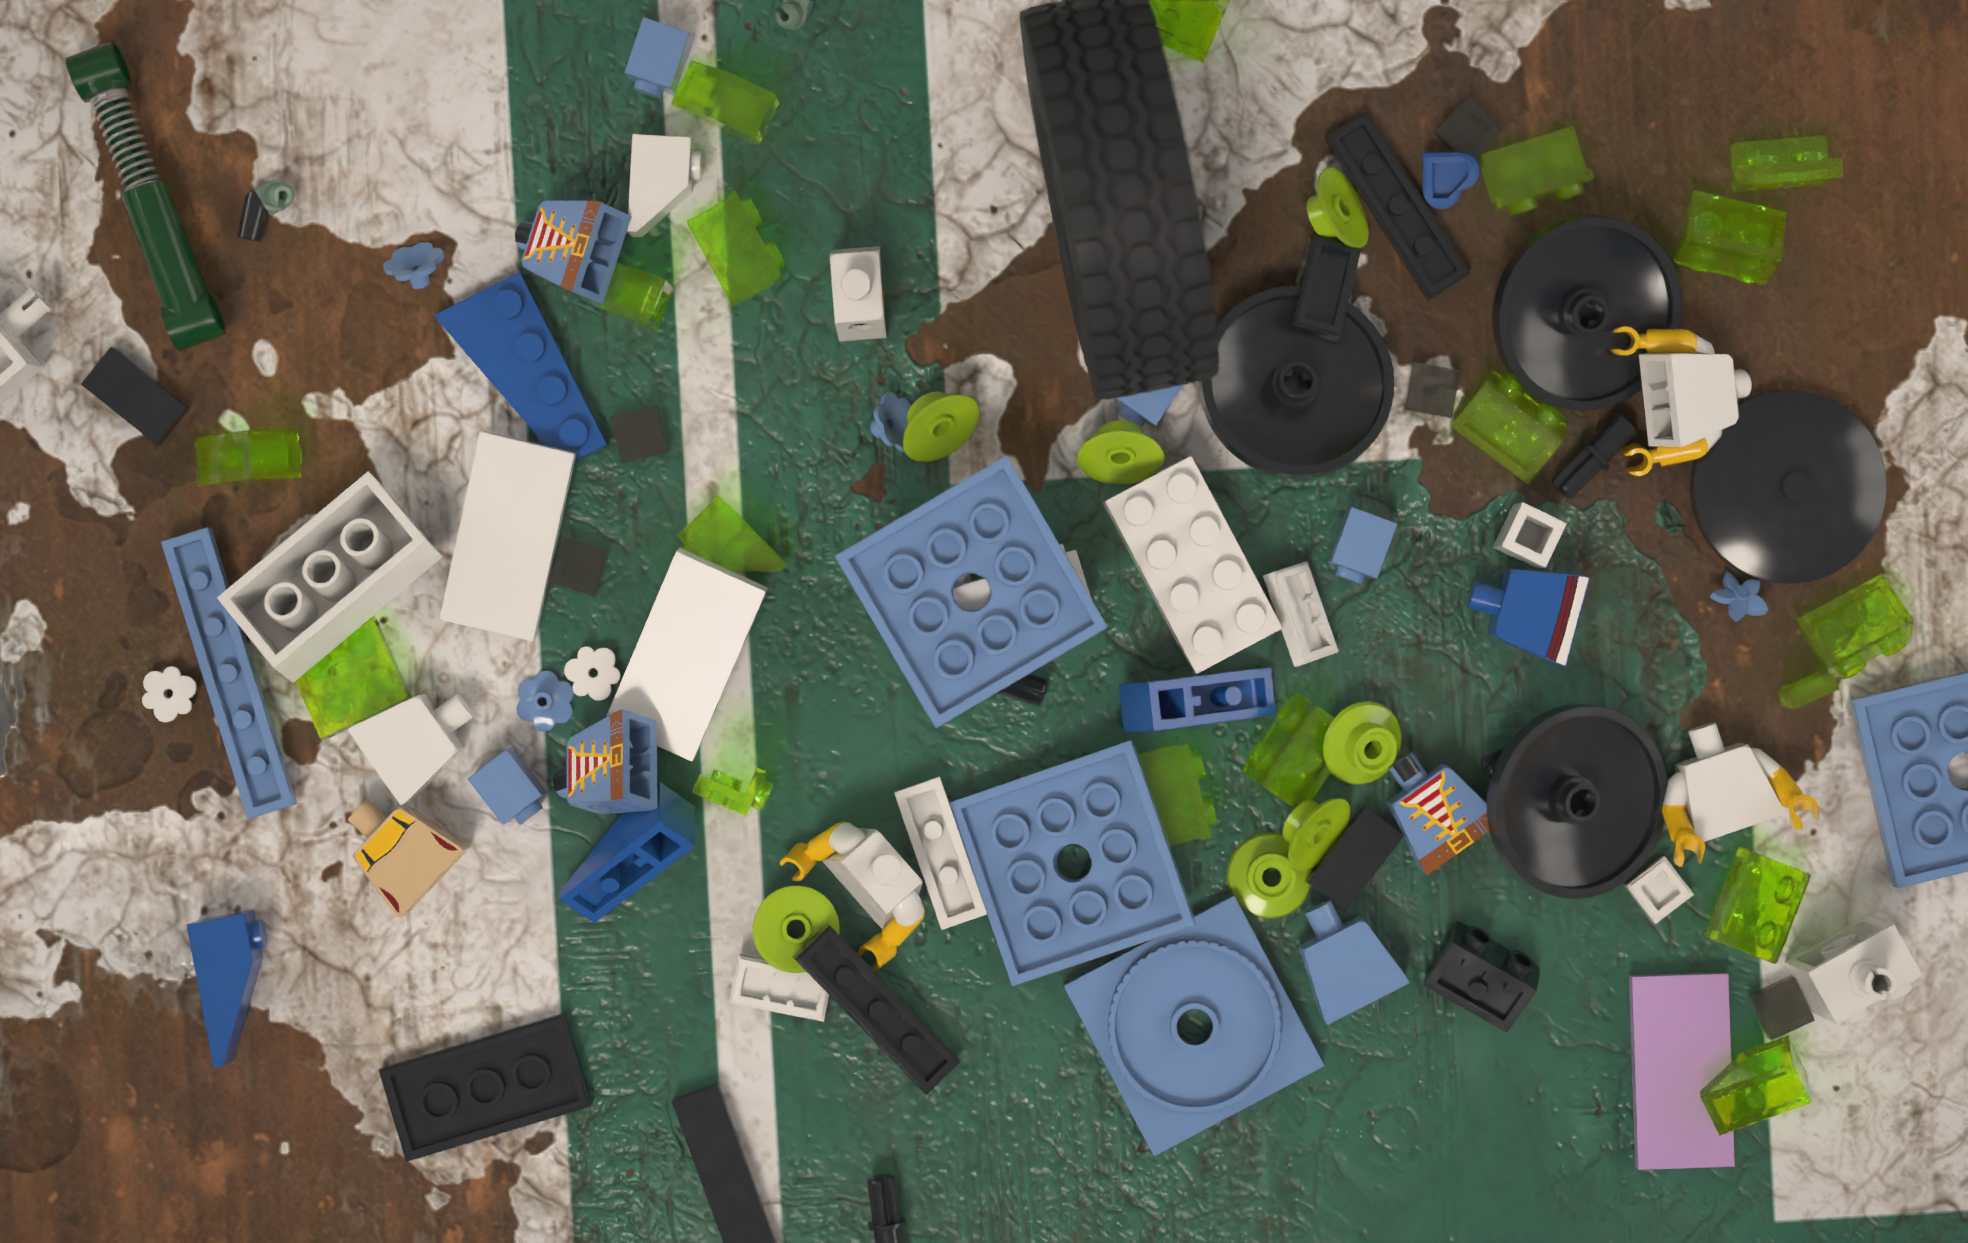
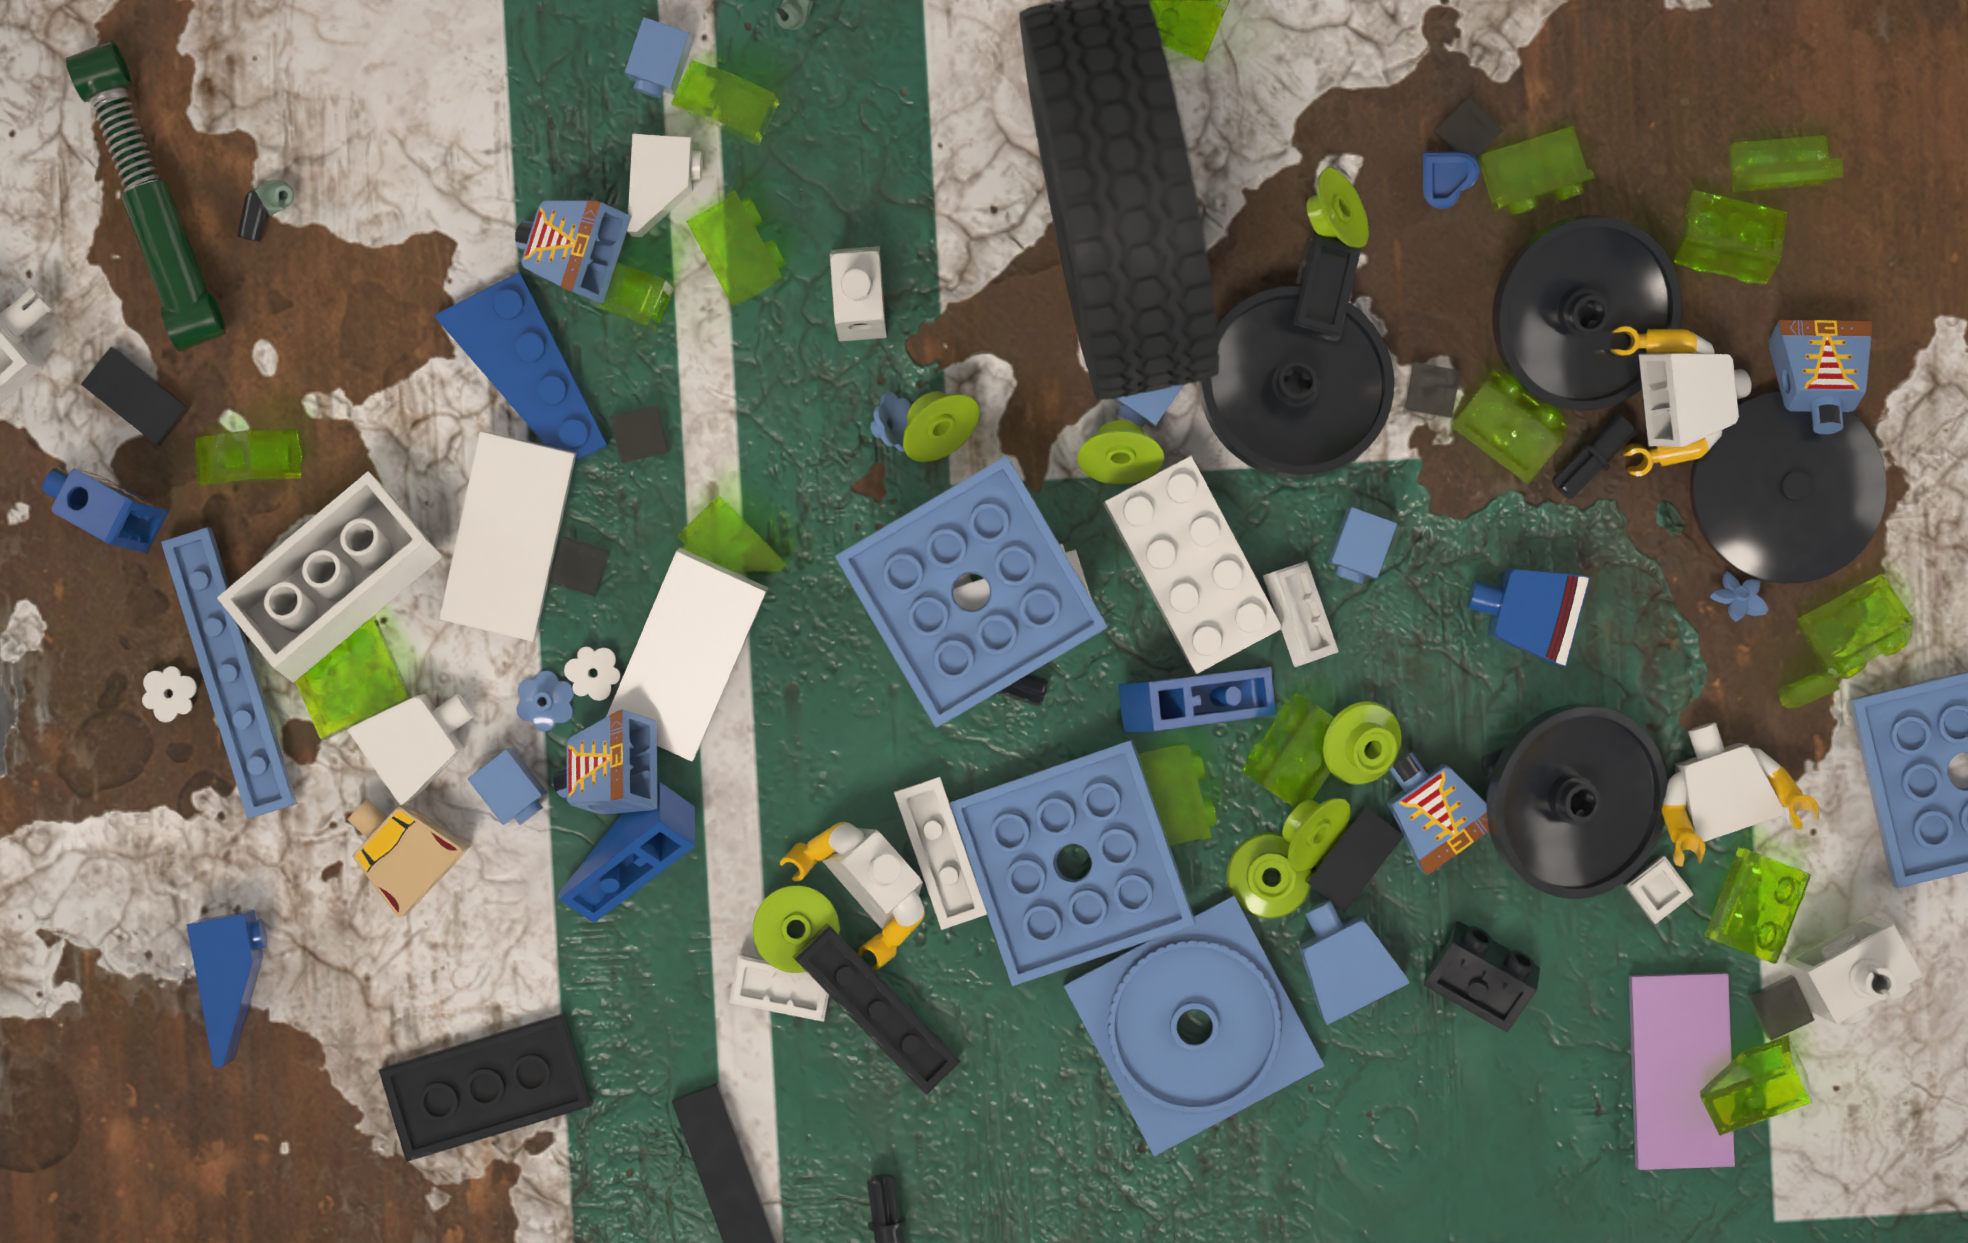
medium blue plant [383,242,445,289] -> none
clear neon green bracket [692,767,774,816] -> none
black tile [1324,111,1471,301] -> none
white brick [1493,502,1567,568] -> none
none -> blue torso [42,467,169,554]
none -> medium blue torso [1768,320,1872,434]

